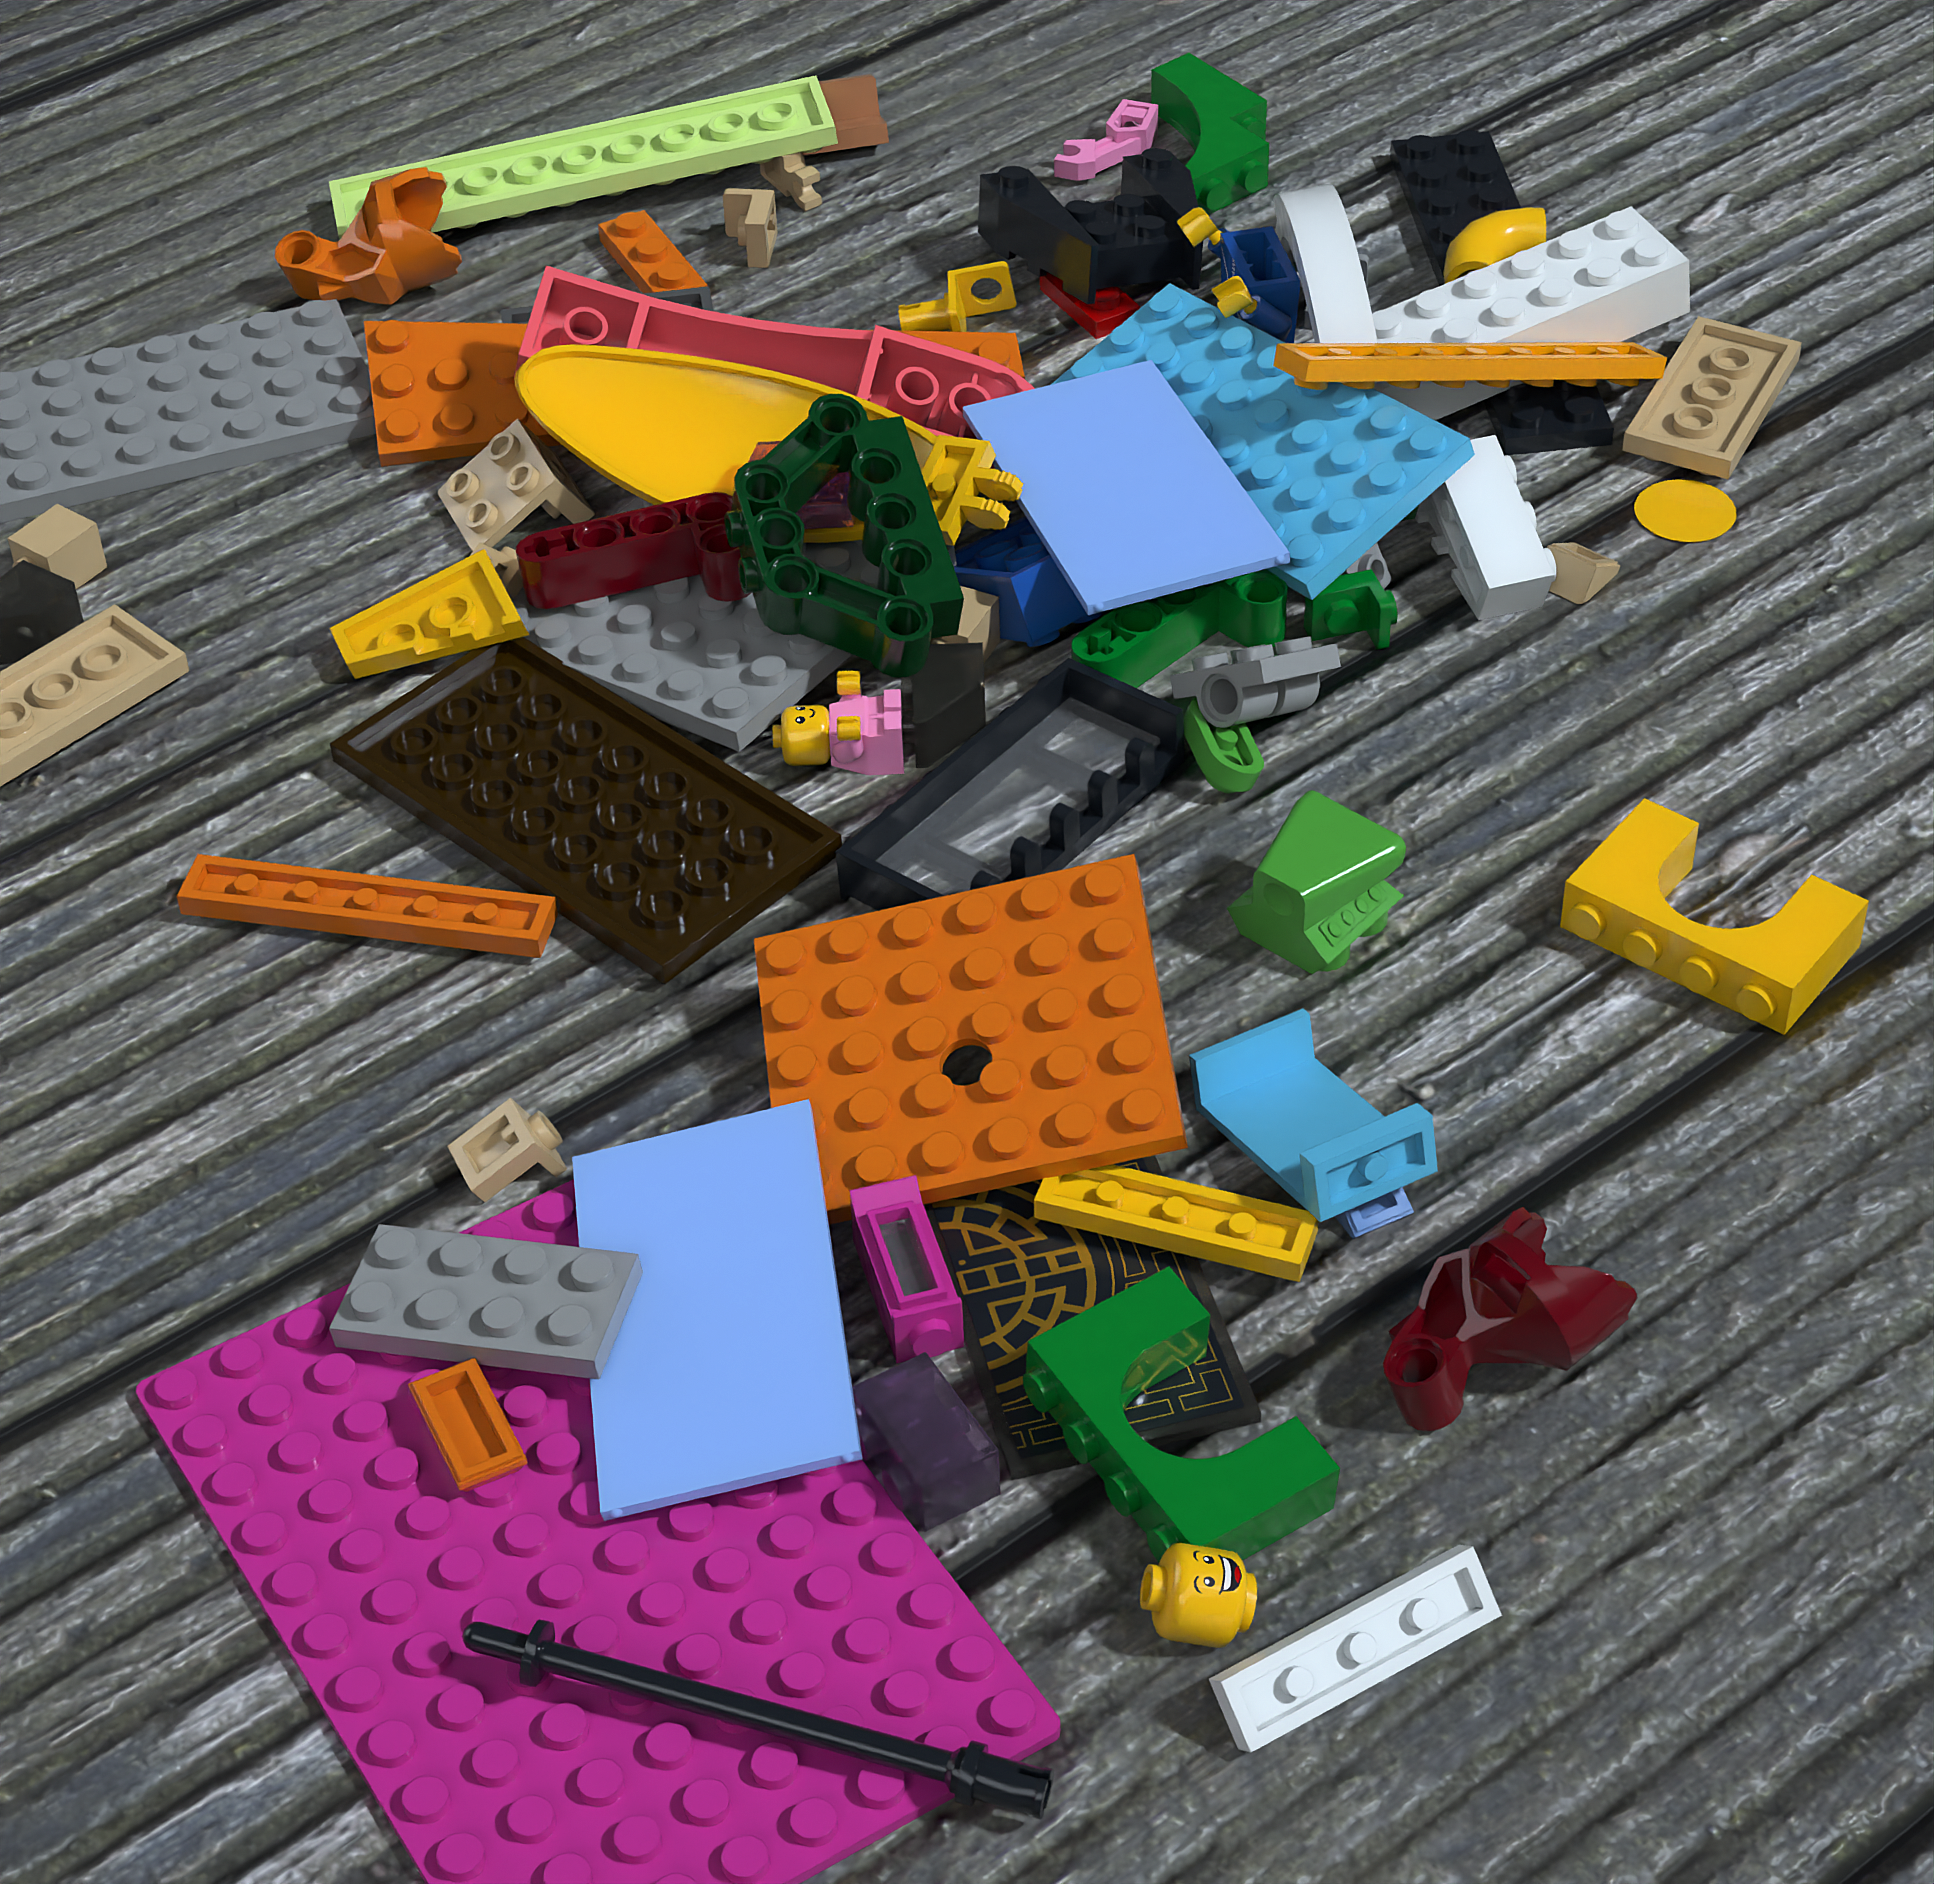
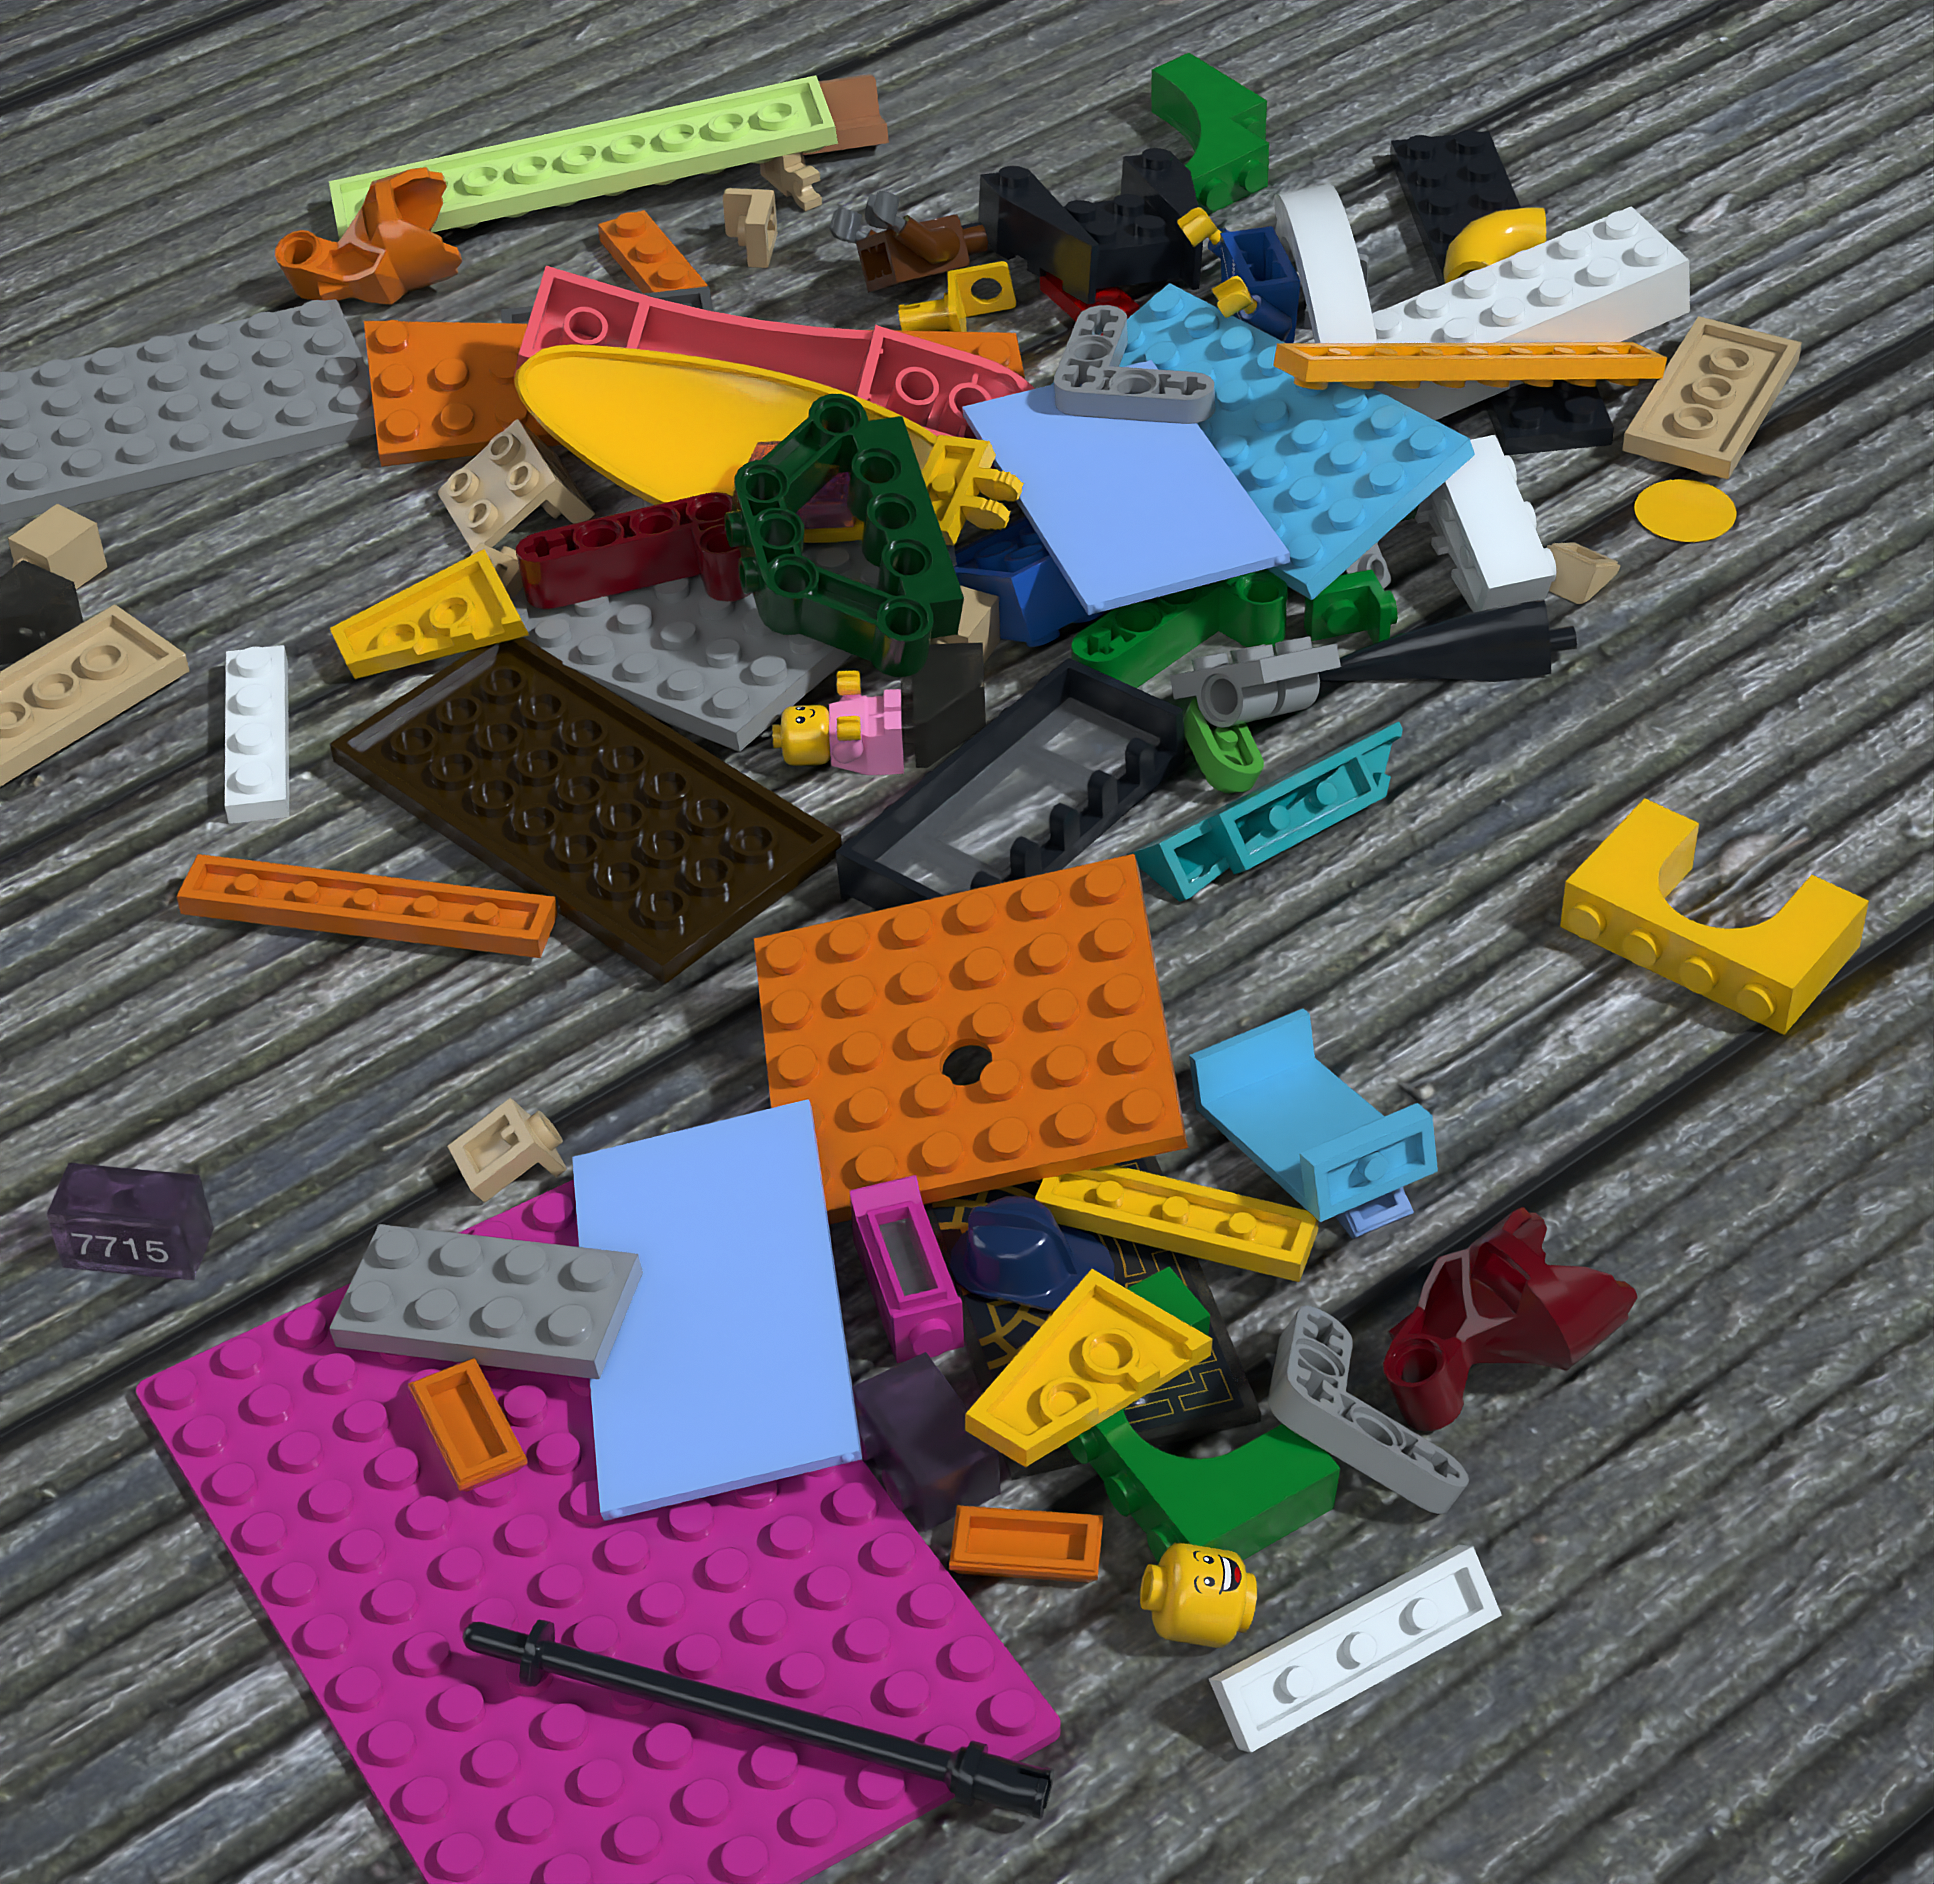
bright pink piece [1054,99,1158,181] -> none
bright green piece [1227,790,1406,975] -> none
none -> clear purple brick [47,1163,214,1280]
none -> white plate [225,645,290,824]
none -> reddish brown torso [830,191,988,293]
none -> orange tile [949,1505,1103,1583]
none -> dark blue piece [950,1196,1115,1311]
none -> yellow wing [965,1269,1213,1467]
none -> light grey beam [1054,305,1215,424]
none -> teal wedge [1128,721,1403,902]
none -> light grey beam [1268,1306,1469,1514]
none -> black piece [1318,599,1577,682]

